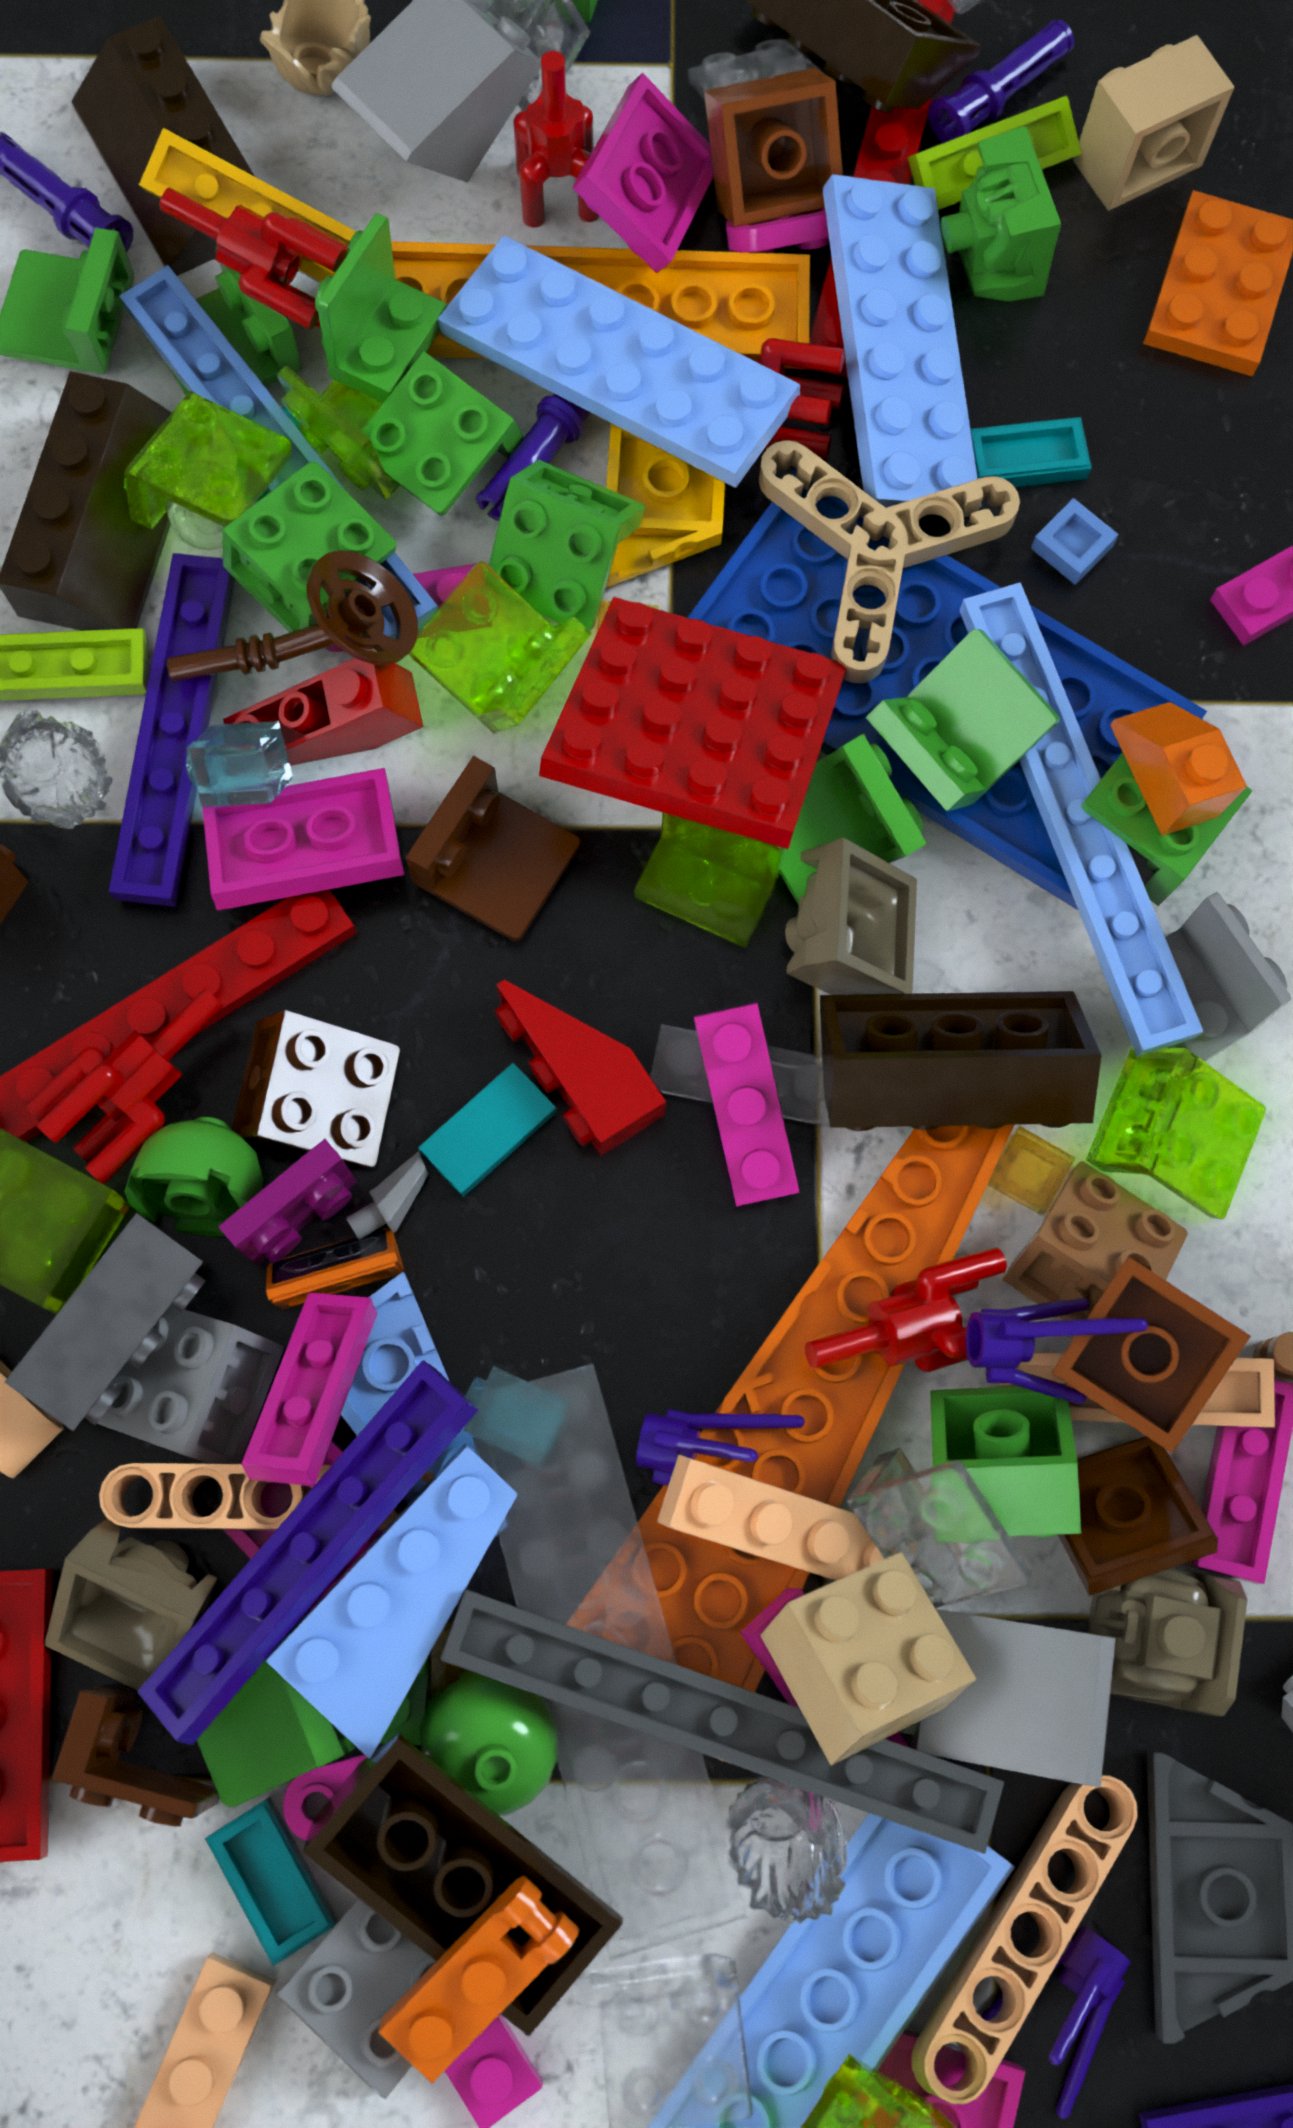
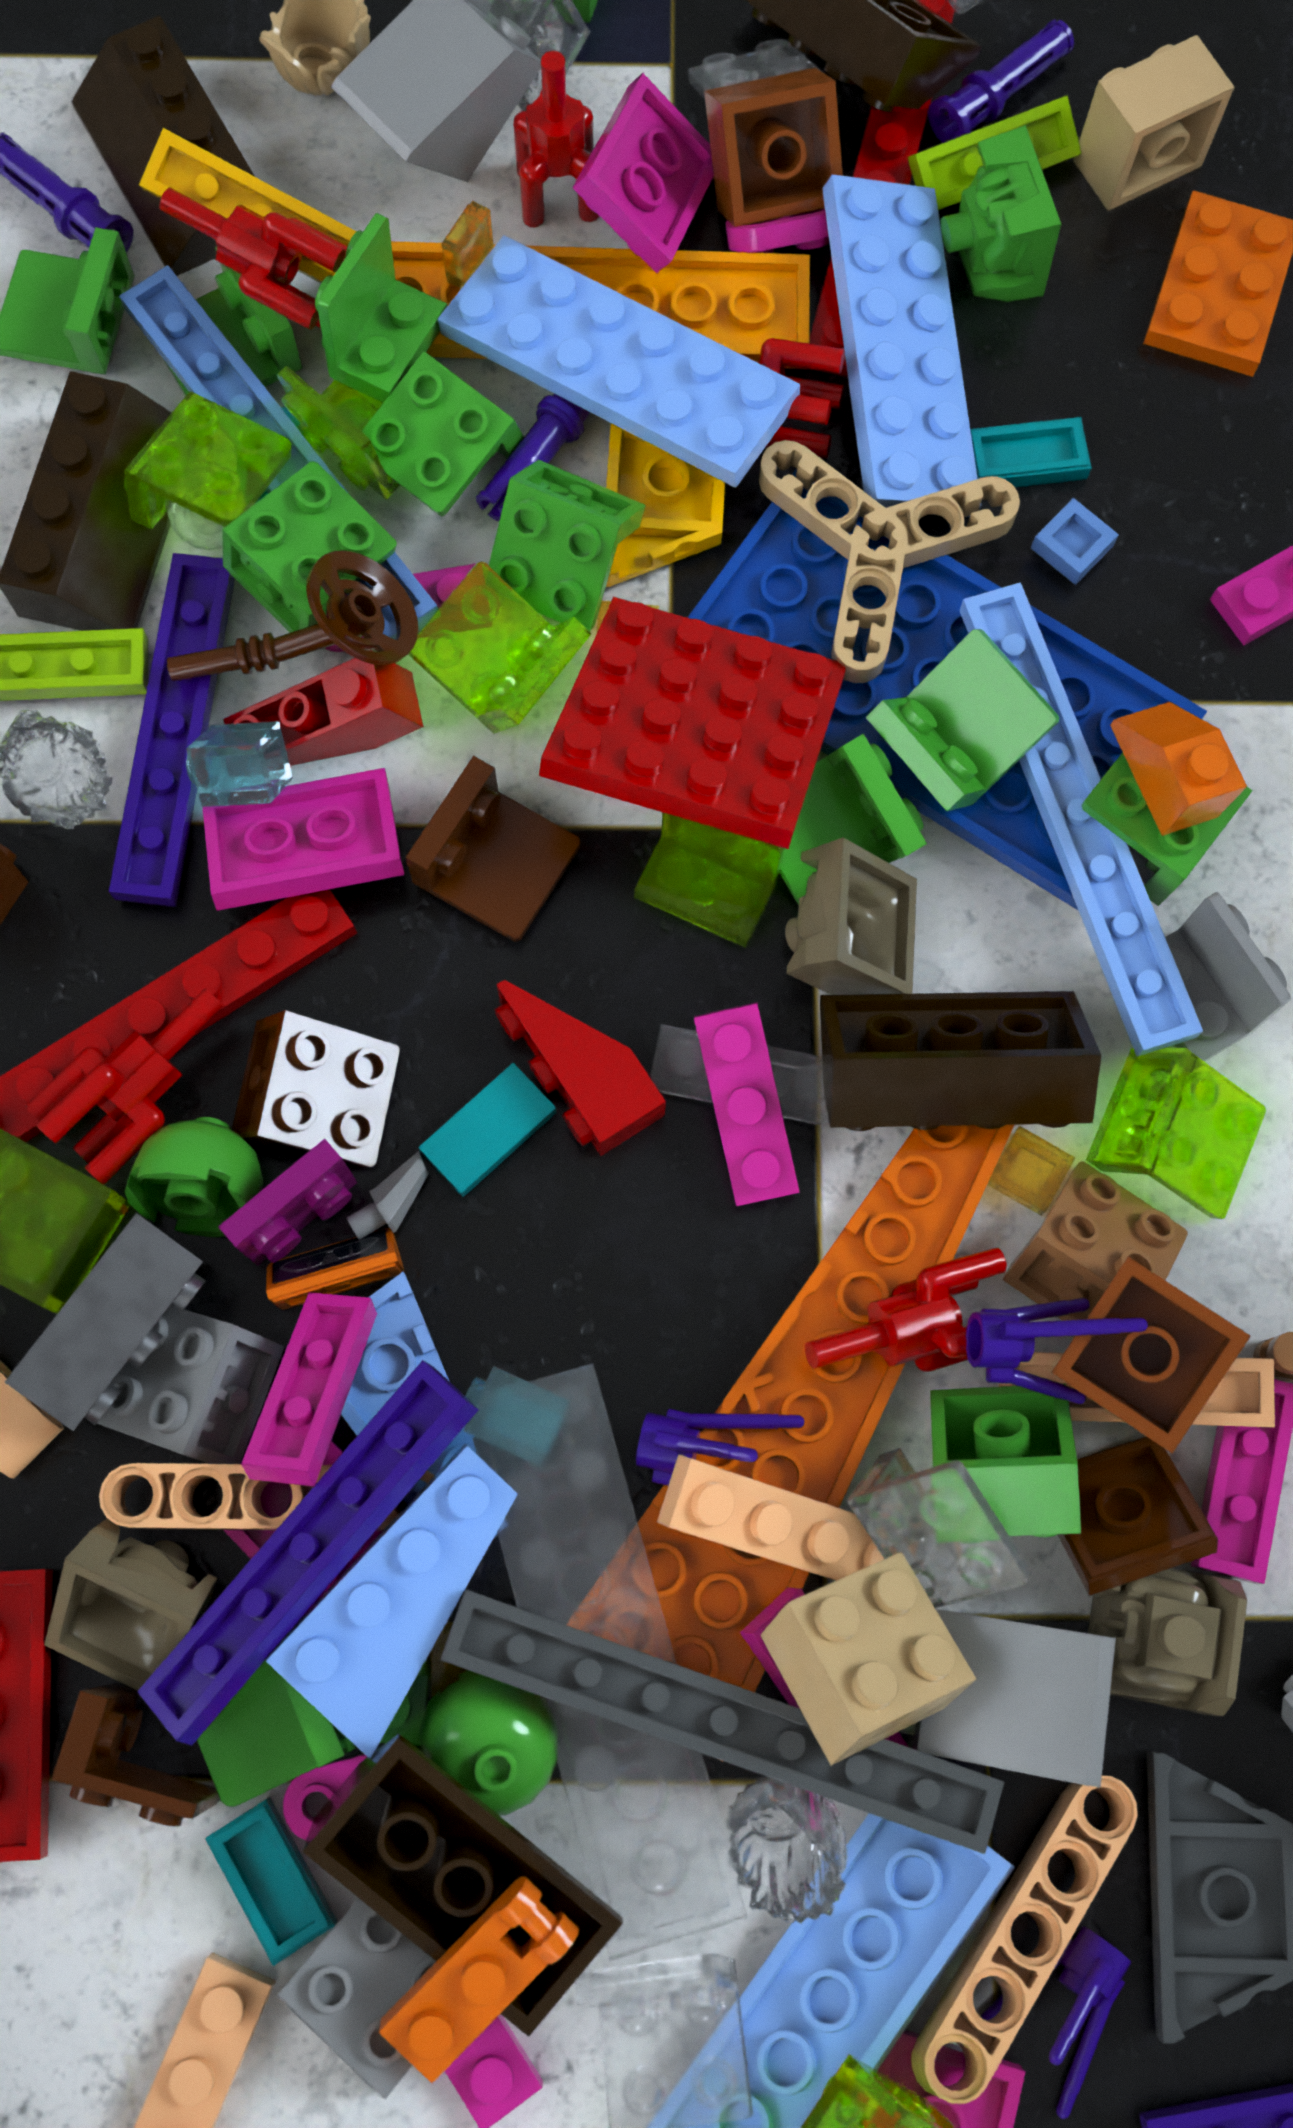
none -> clear yellow tile [441,201,494,289]

